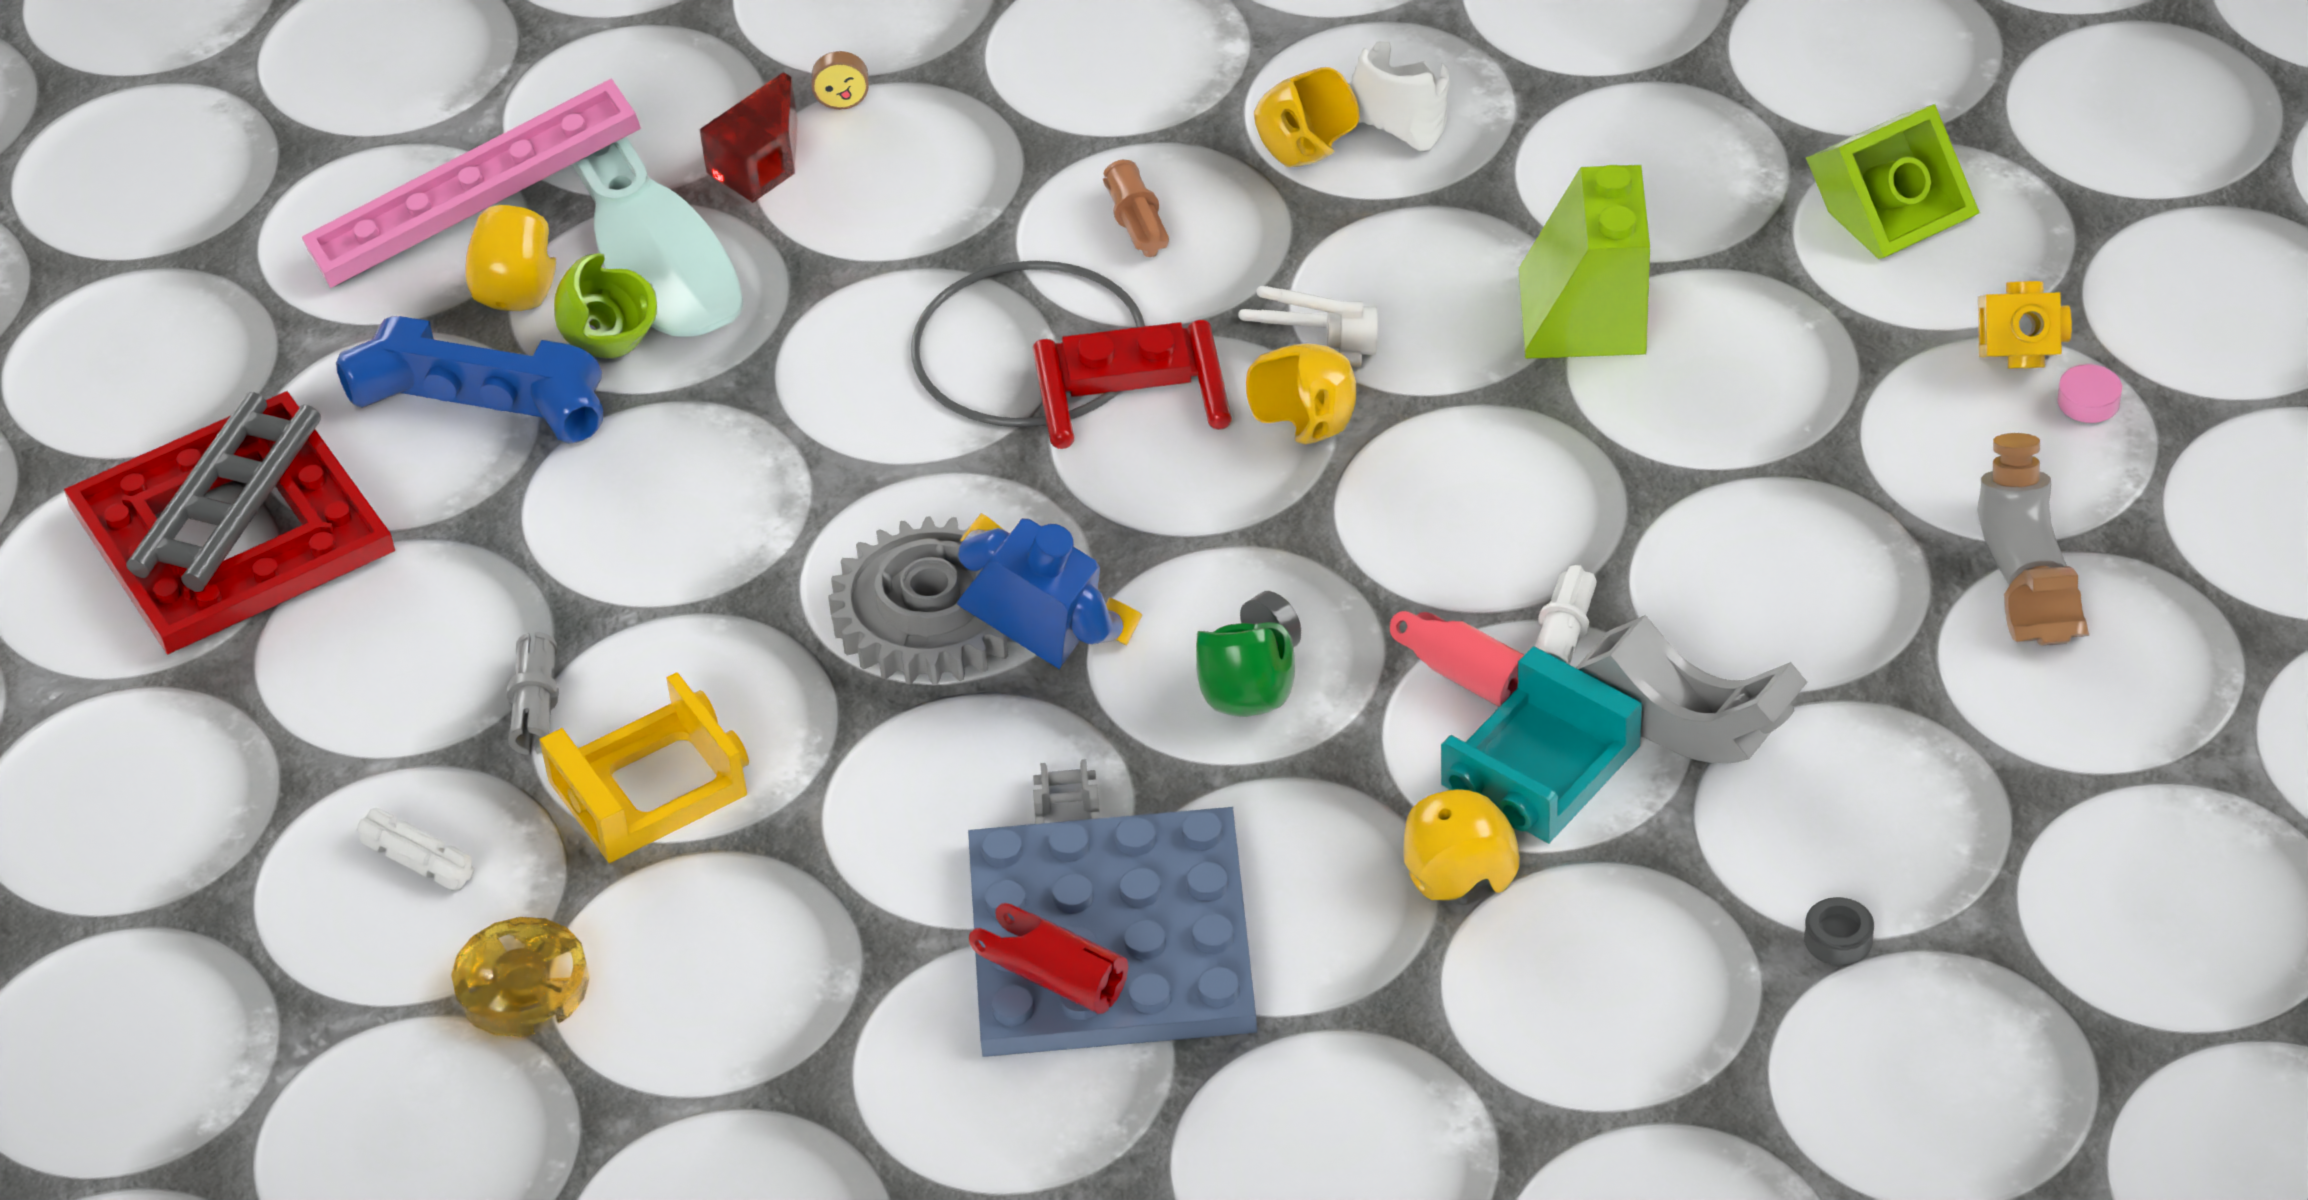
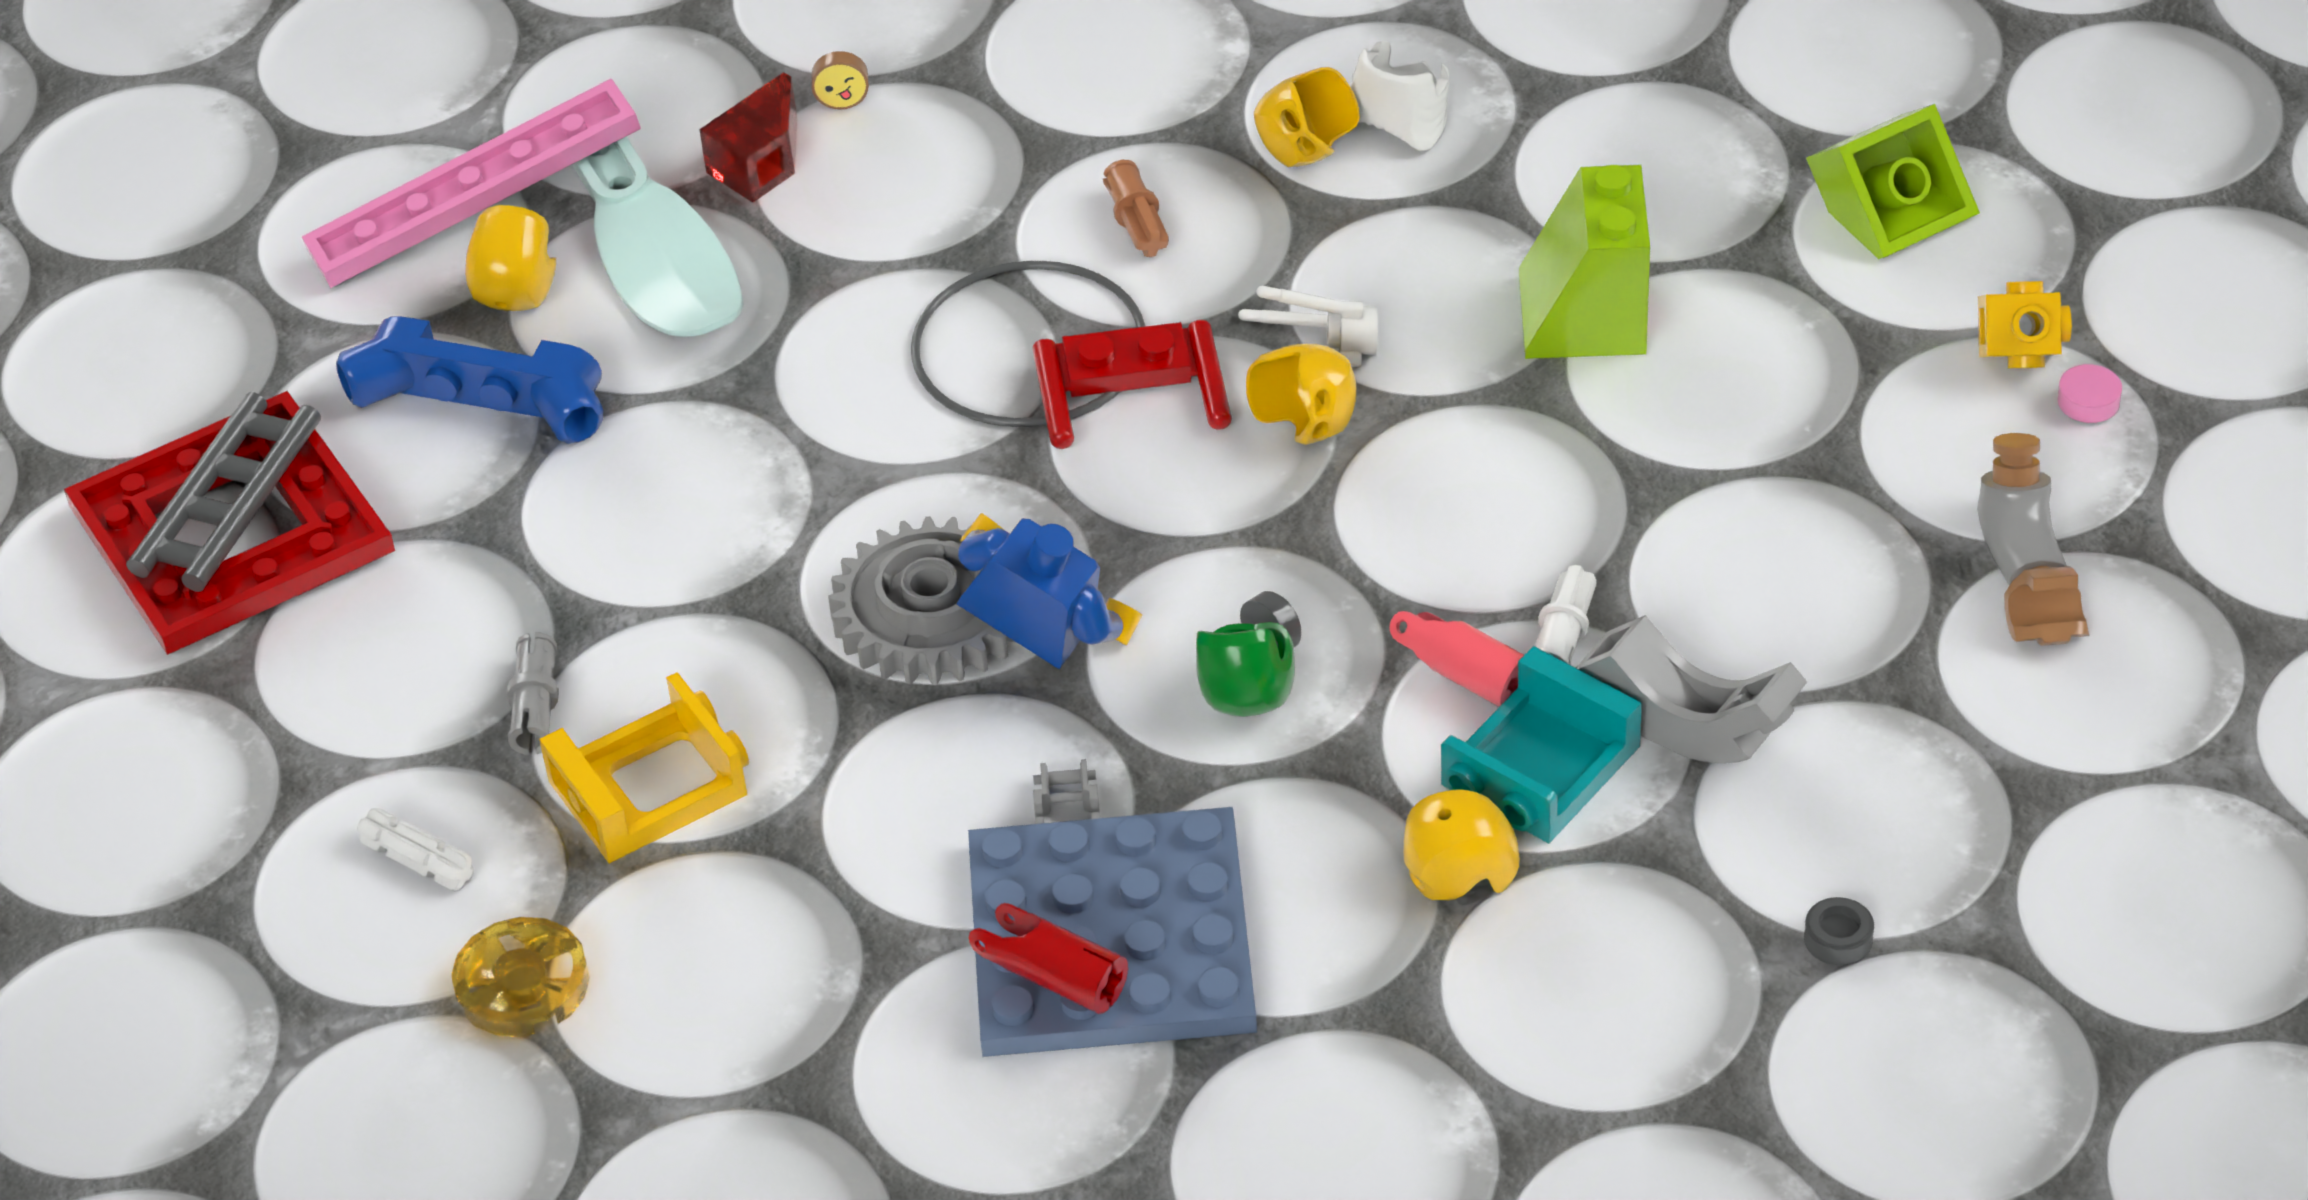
lime helmet [554,253,657,358] -> none

